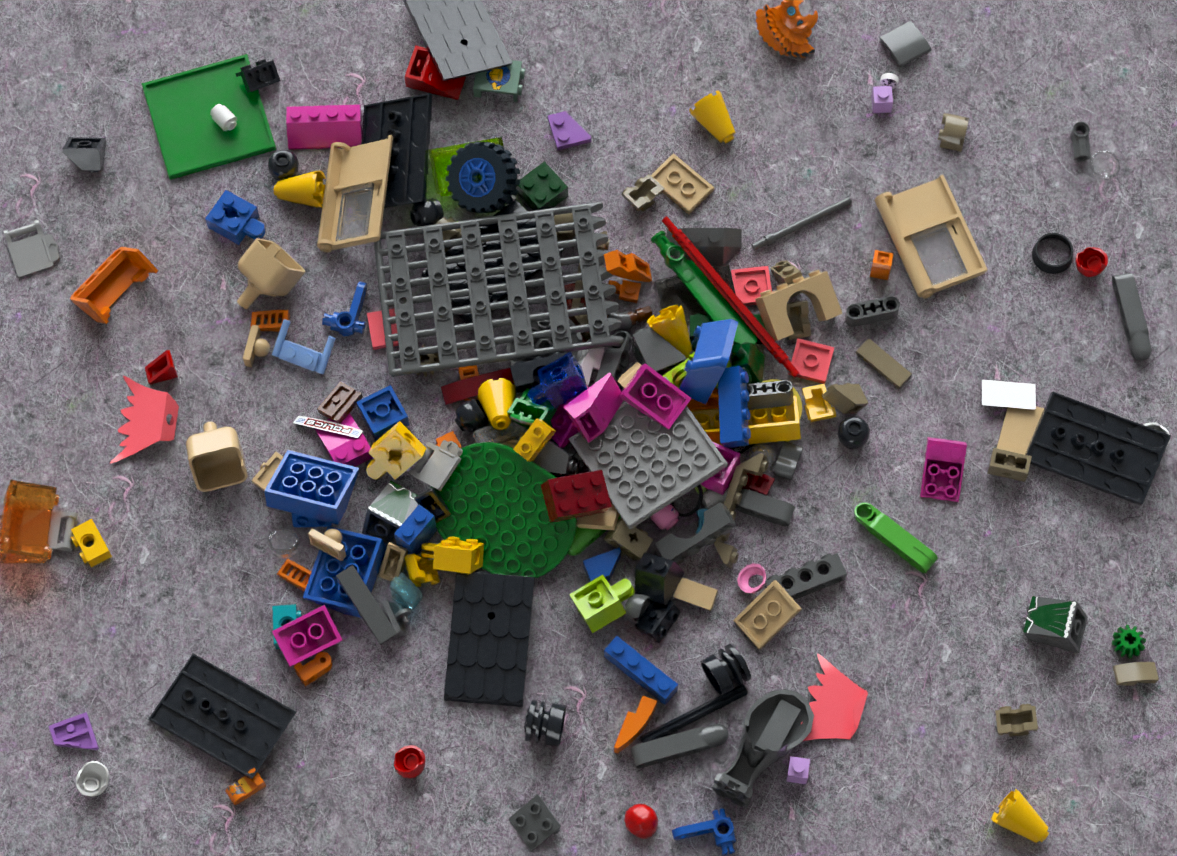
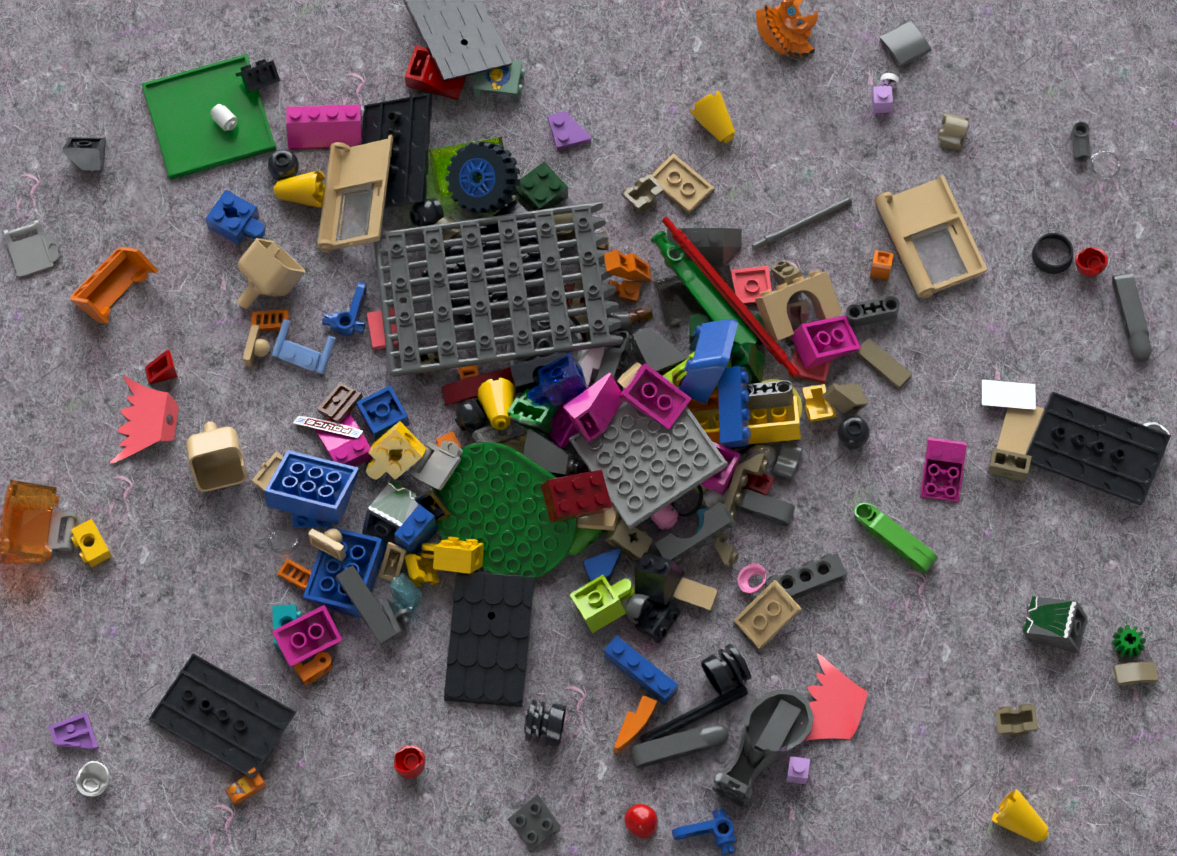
yellow brick [513,418,556,462] -> none
yellow cone [647,305,692,358] -> none
none -> dark pink slope [790,315,861,368]

